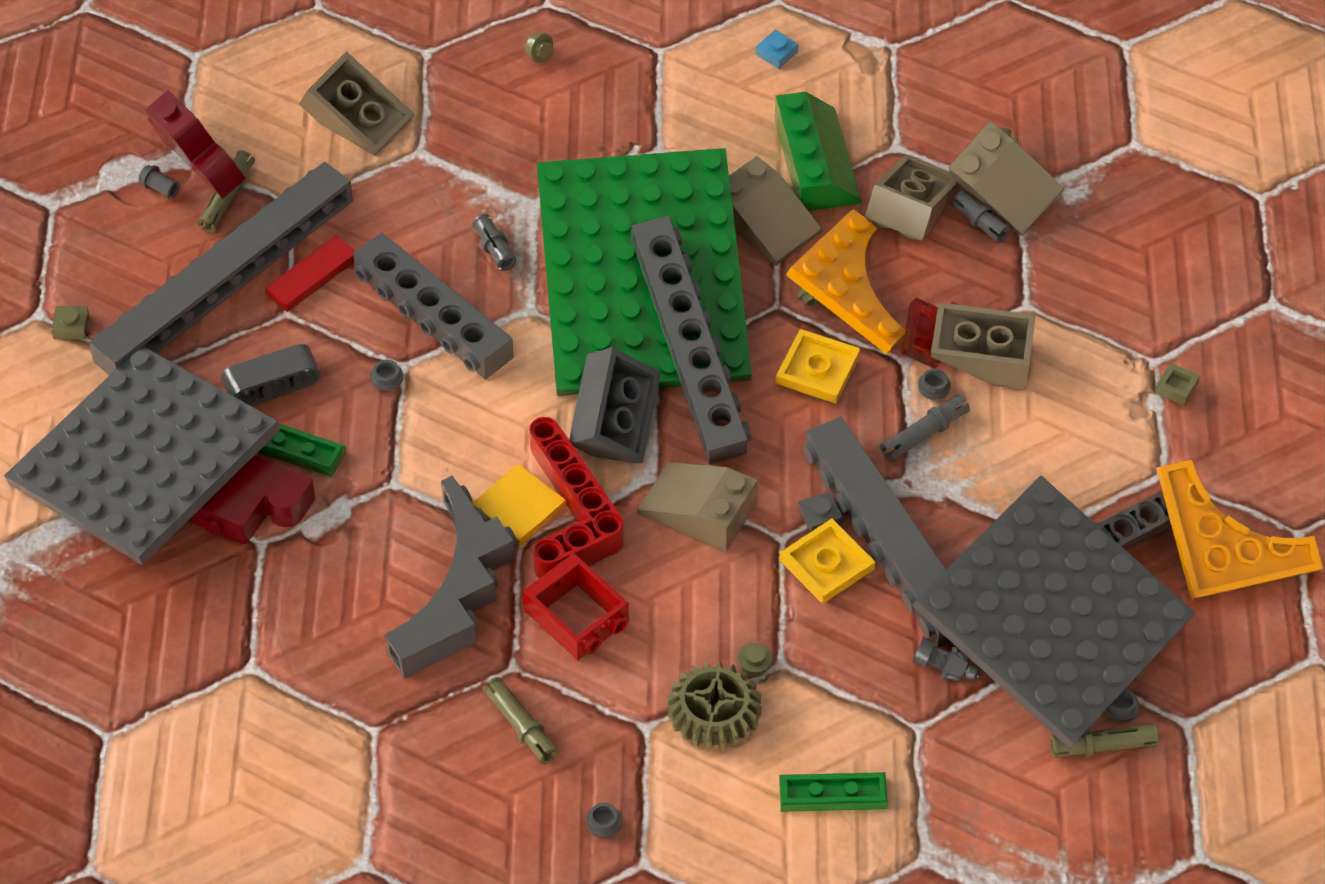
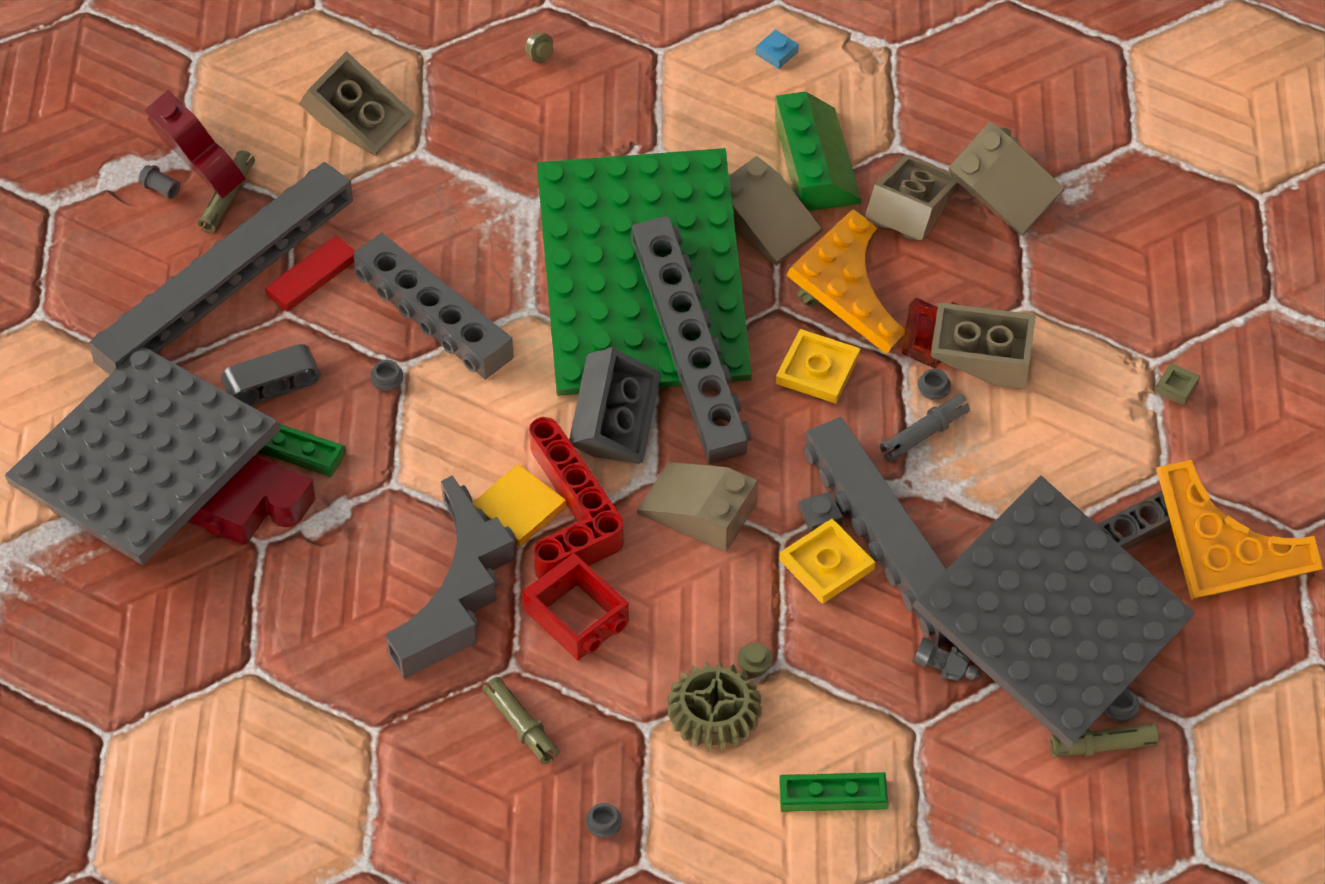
olive plate [52,306,89,339] -> none
dark grey pin [472,214,516,271] -> none
dark grey pin [952,191,1011,243] -> none

